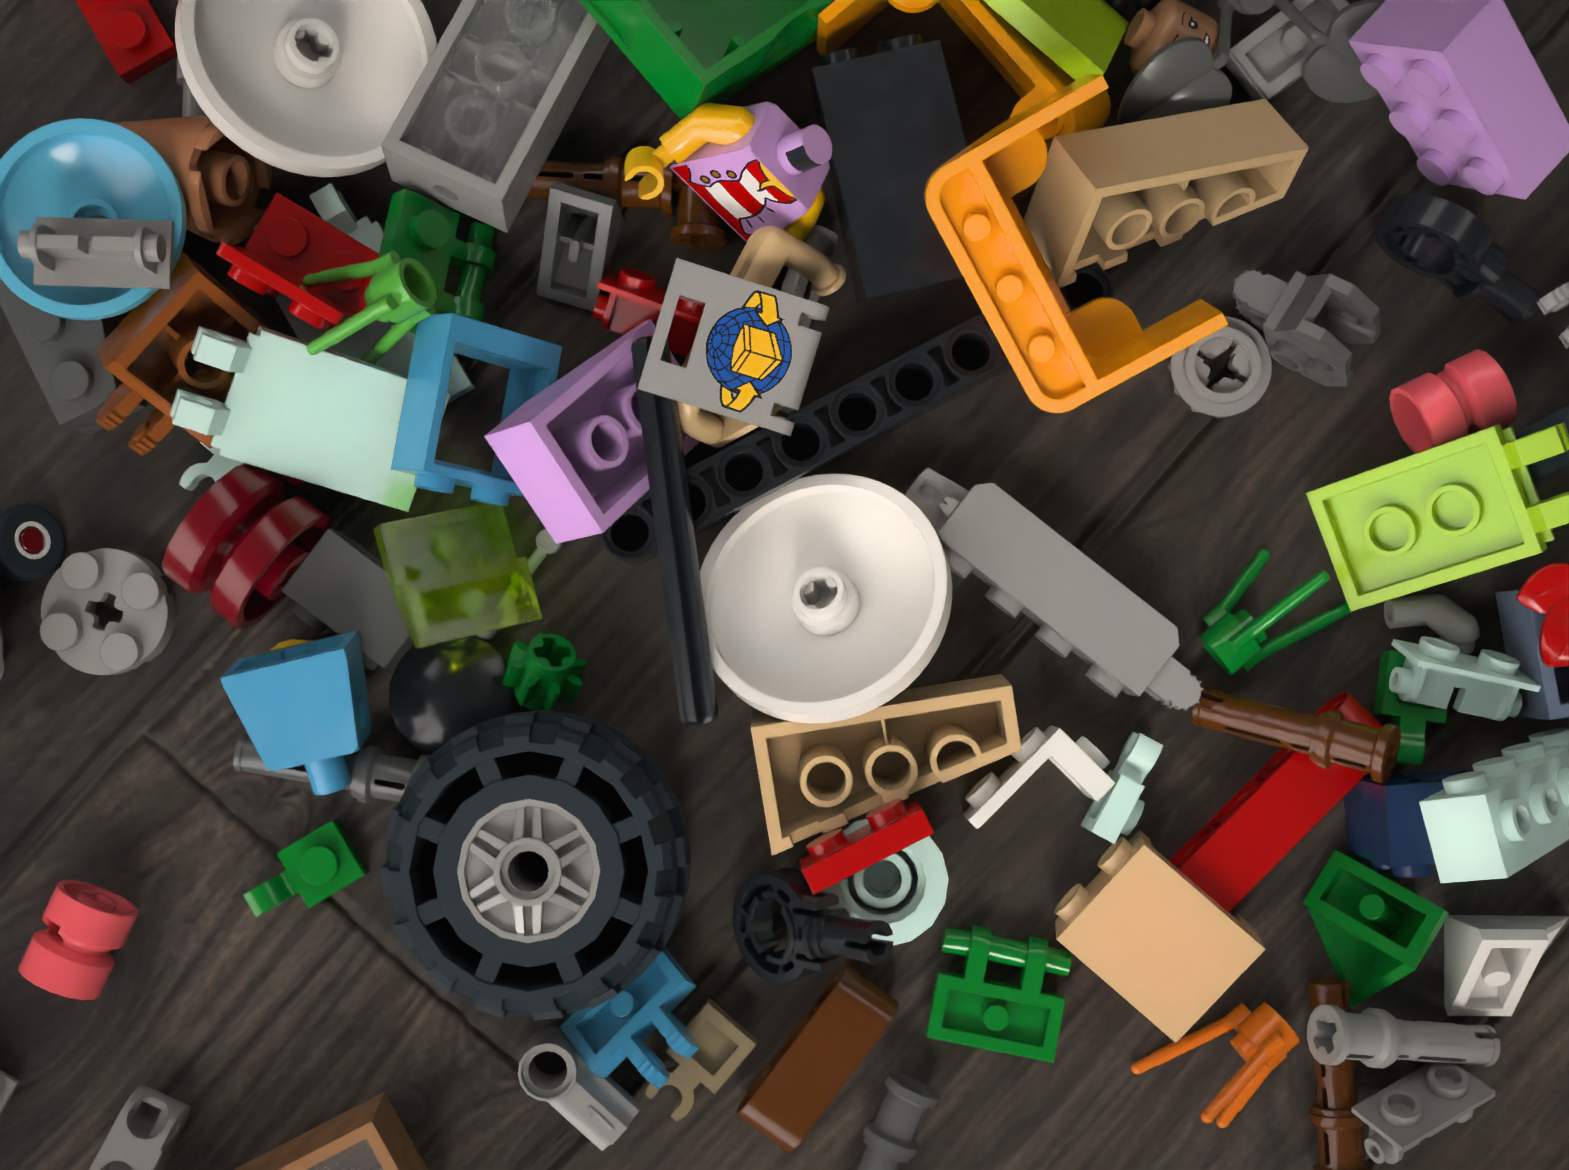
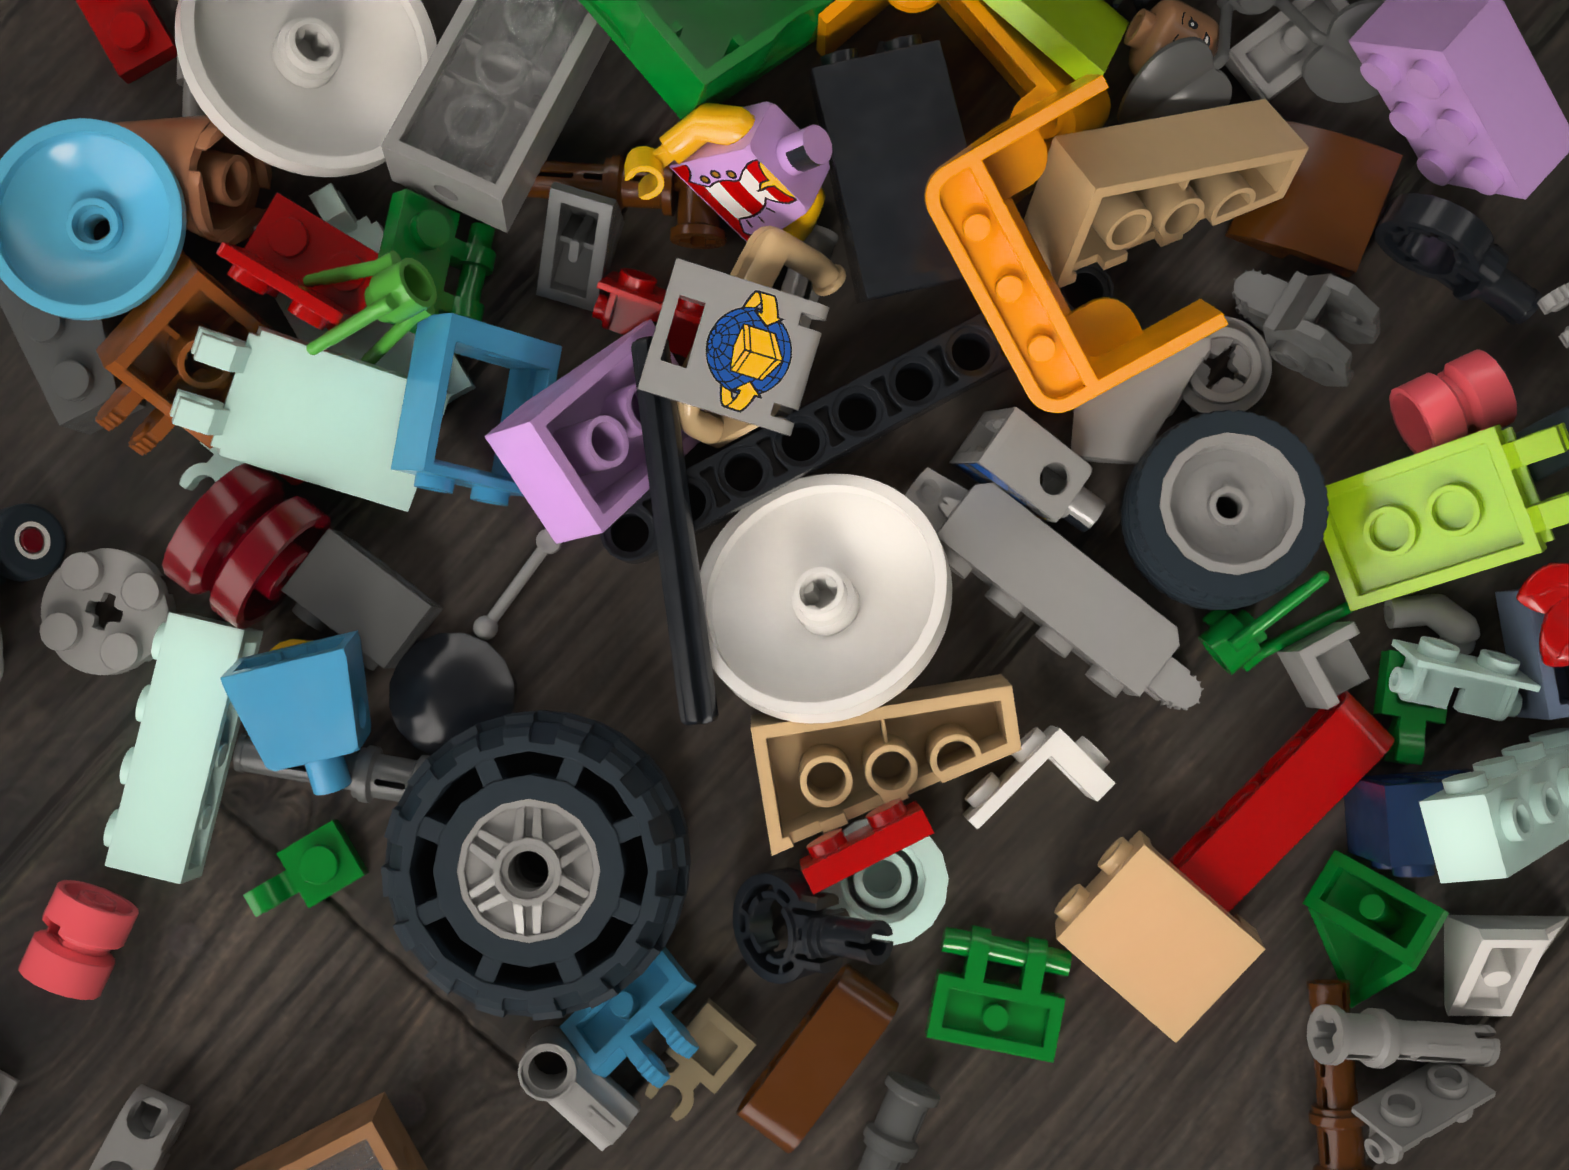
light grey hinge [17,217,174,289] -> none
clear neon green slope [373,503,542,649] -> none
green gear [503,633,587,711] -> none
light aqua plate [1081,732,1164,844] -> none
orange plant [1131,1002,1300,1128] -> none
reddish brown pin [1192,687,1401,784] -> none
none -> light aqua brick [103,612,263,884]
none -> light grey torso [949,407,1106,533]
none -> light grey slope [1071,338,1212,465]
none -> wheel [1121,410,1329,610]
none -> reddish brown slope [1225,121,1403,278]
none -> light grey panel [1277,621,1369,709]

